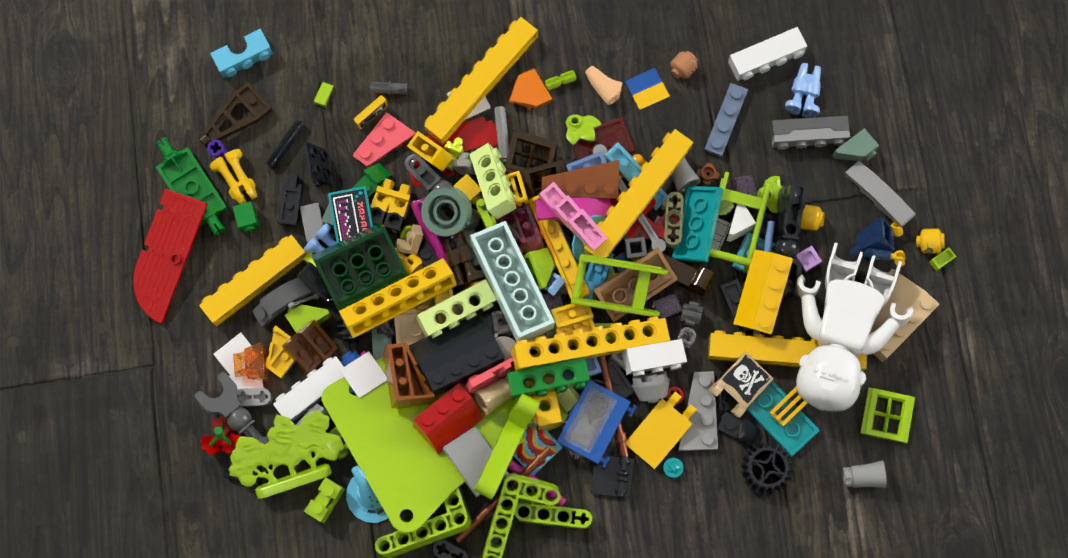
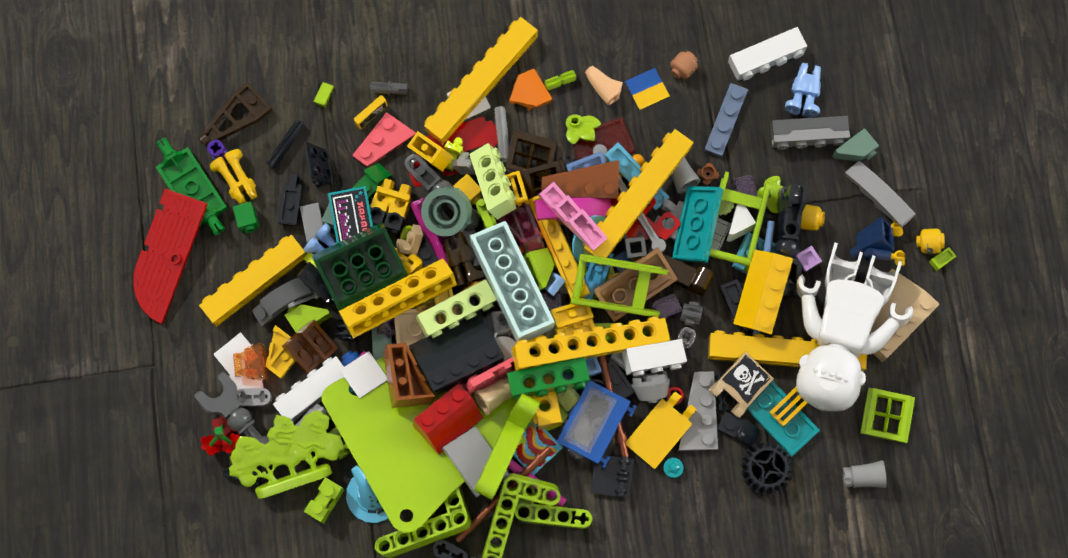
medium azure arch [210,29,273,78] -> none
olive beam [664,192,684,248] -> none

